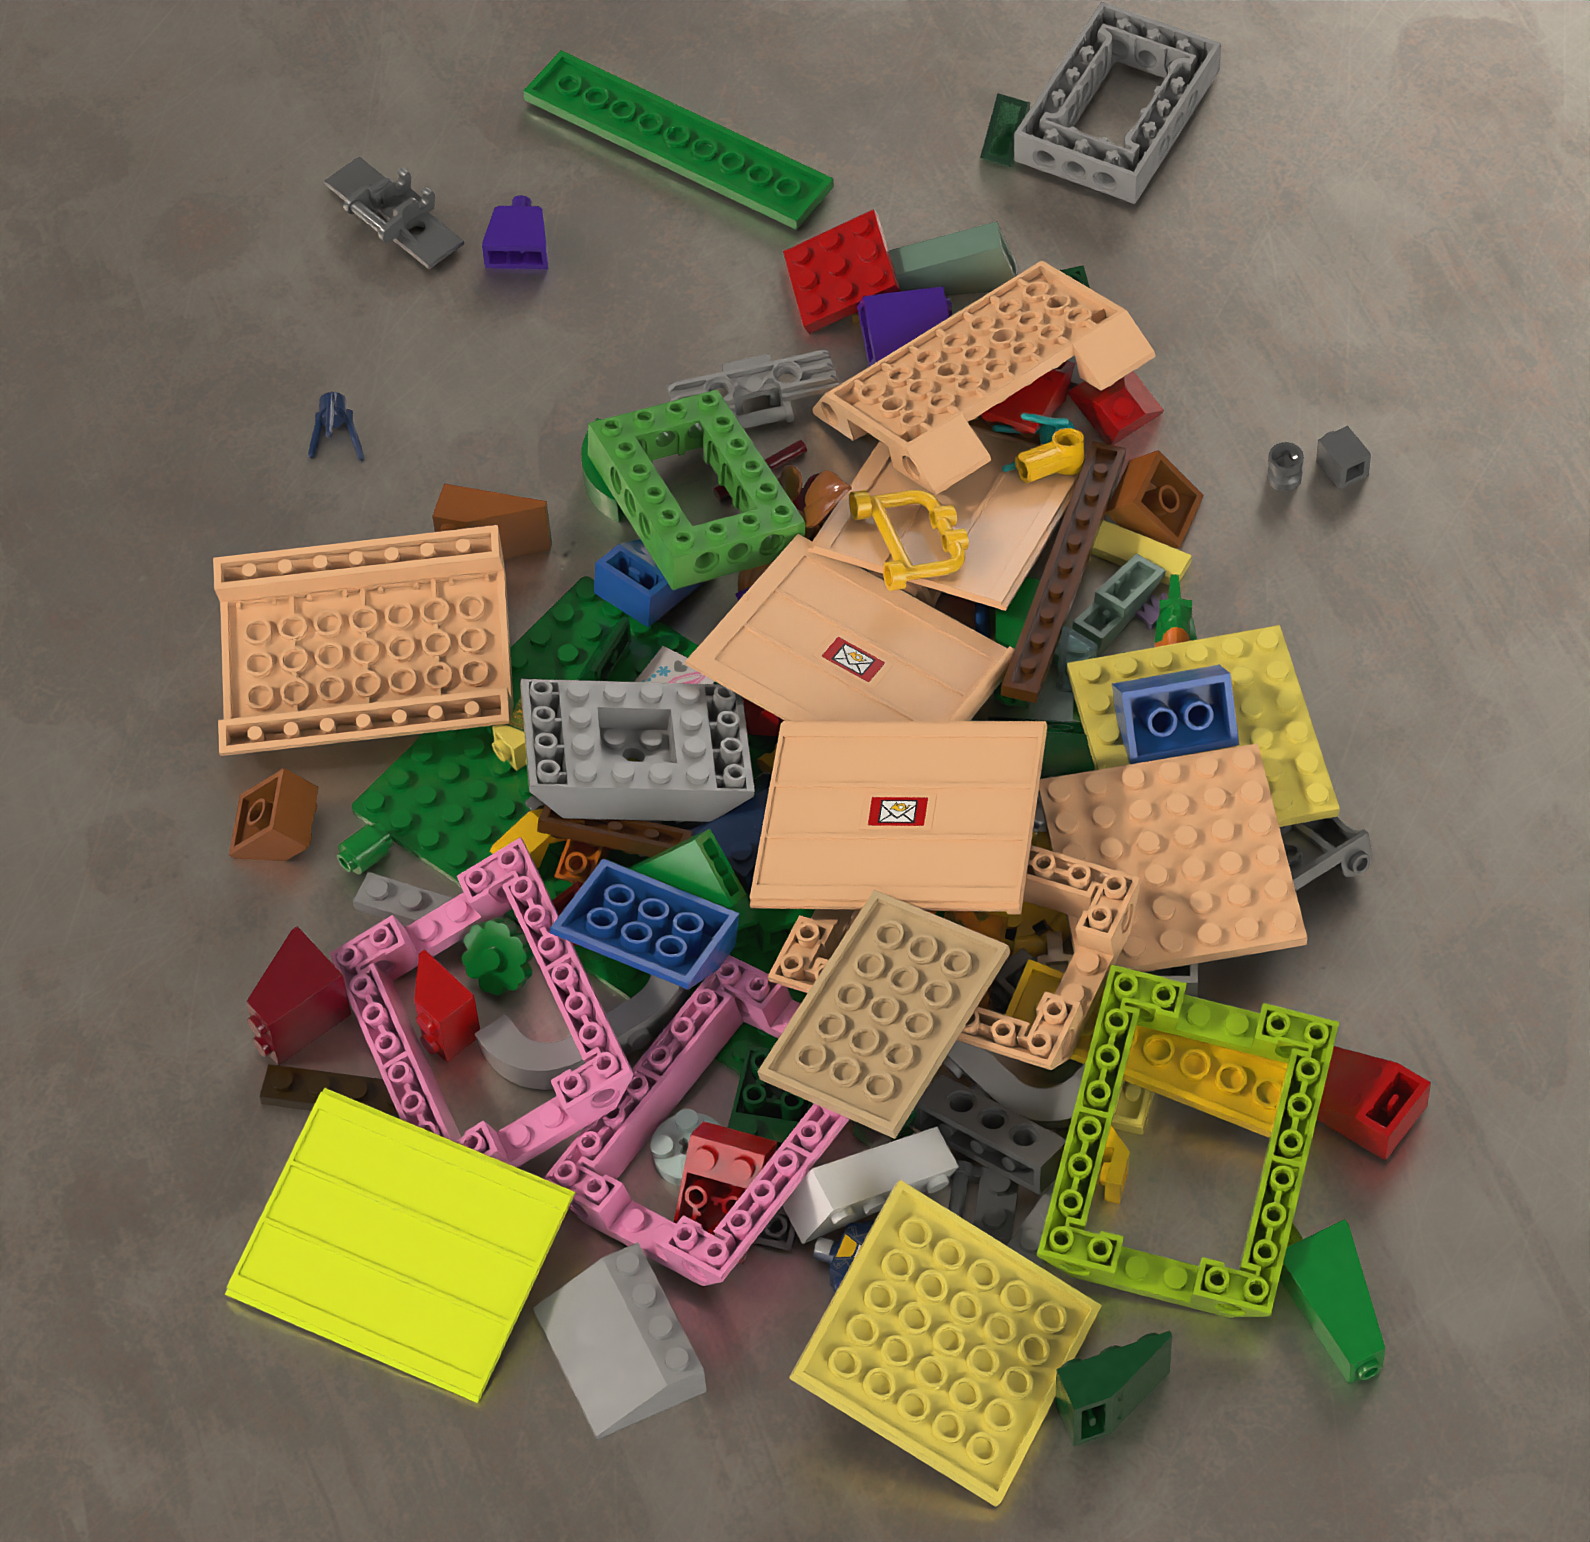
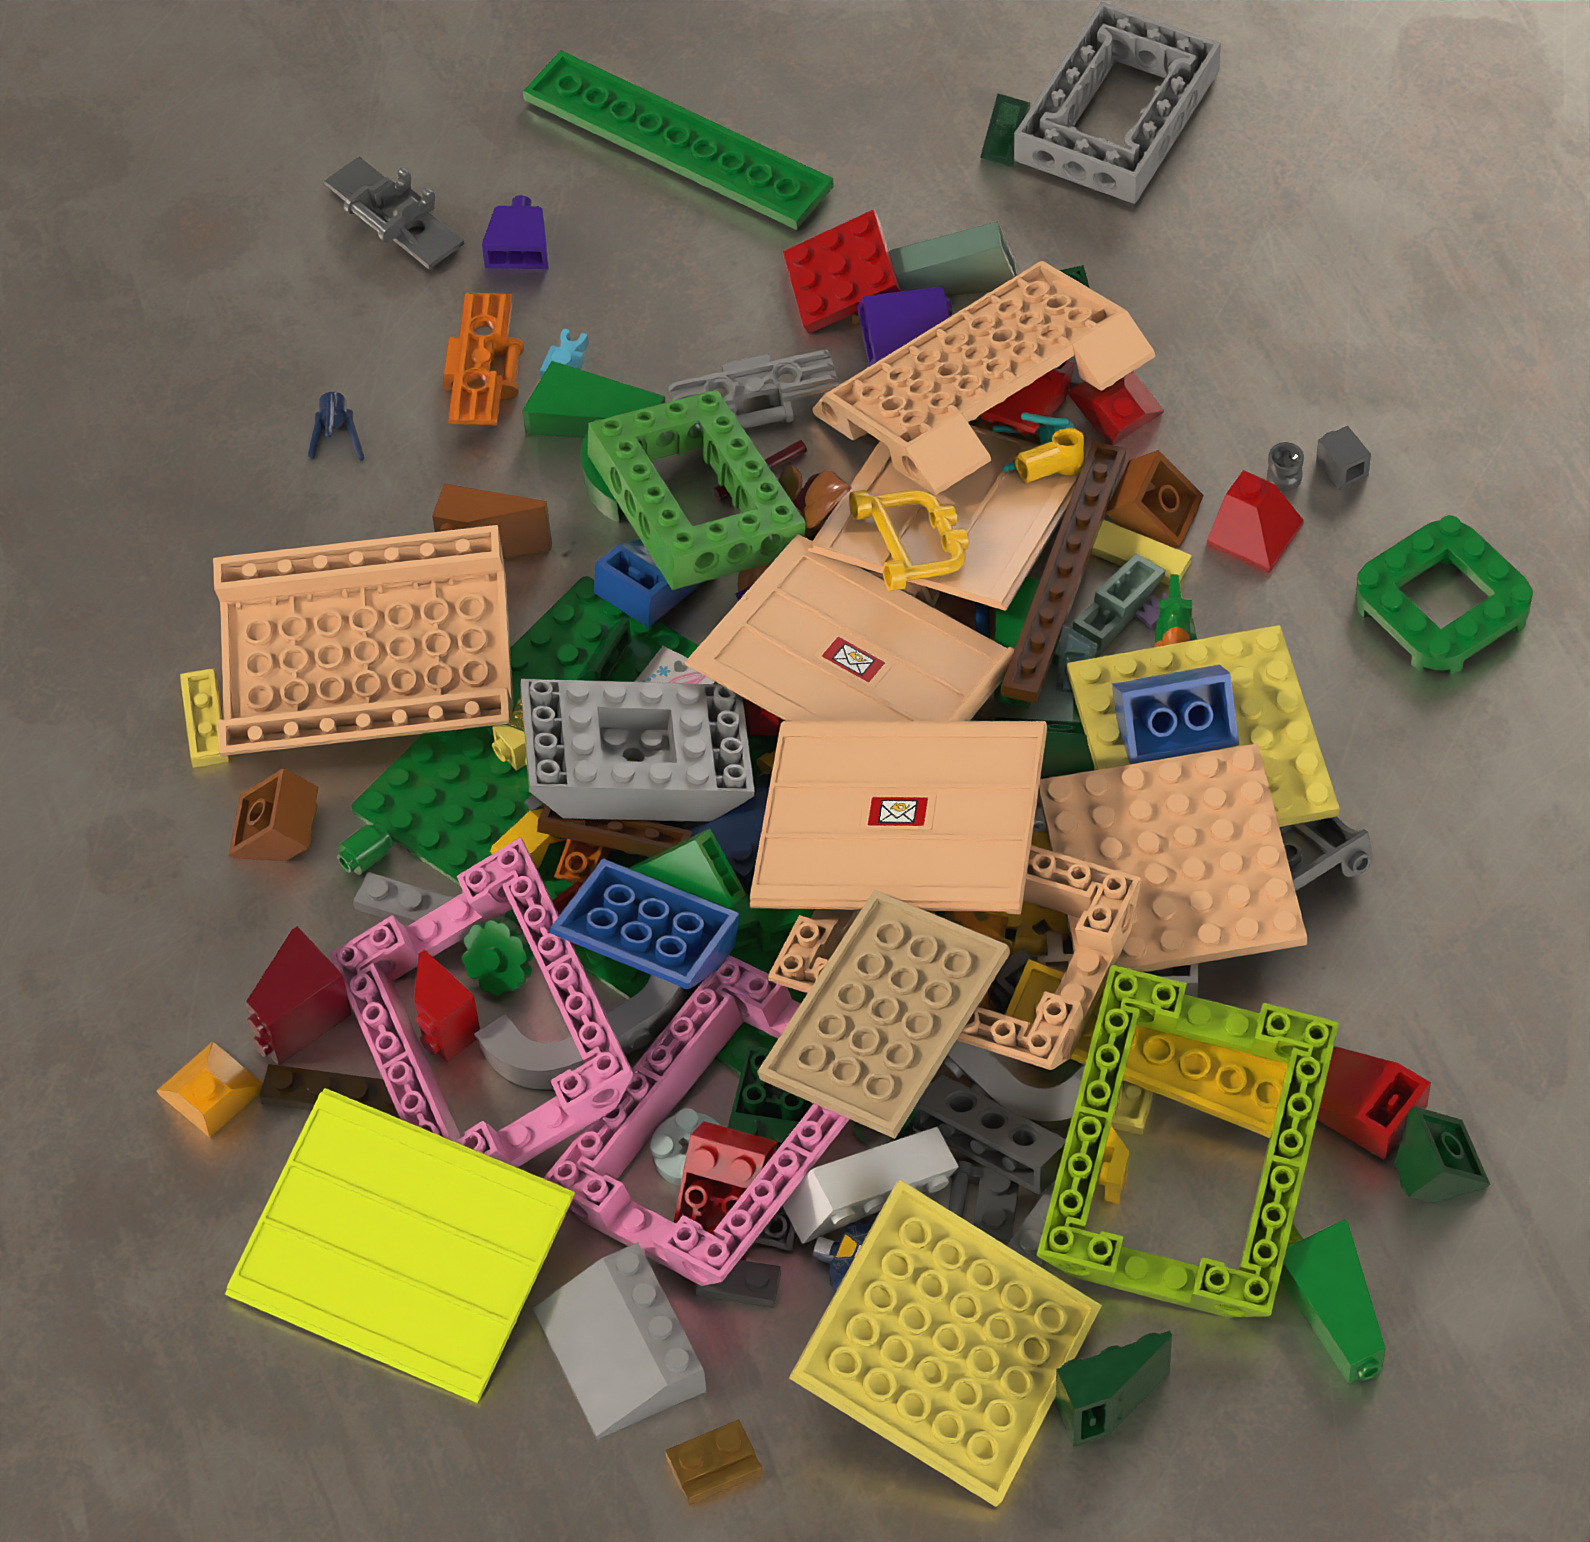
none -> light orange slope [157,1042,263,1138]
none -> light yellow tile [180,668,229,768]
none -> orange piece [443,293,524,425]
none -> green slope [522,361,665,438]
none -> medium azure plate [540,328,589,378]
none -> pearl gold plate [665,1419,763,1506]
none -> dark grey plate [696,1260,781,1308]
none -> red slope [1207,470,1304,573]
none -> green plate [1356,515,1533,674]
none -> dark green slope [1395,1106,1490,1203]

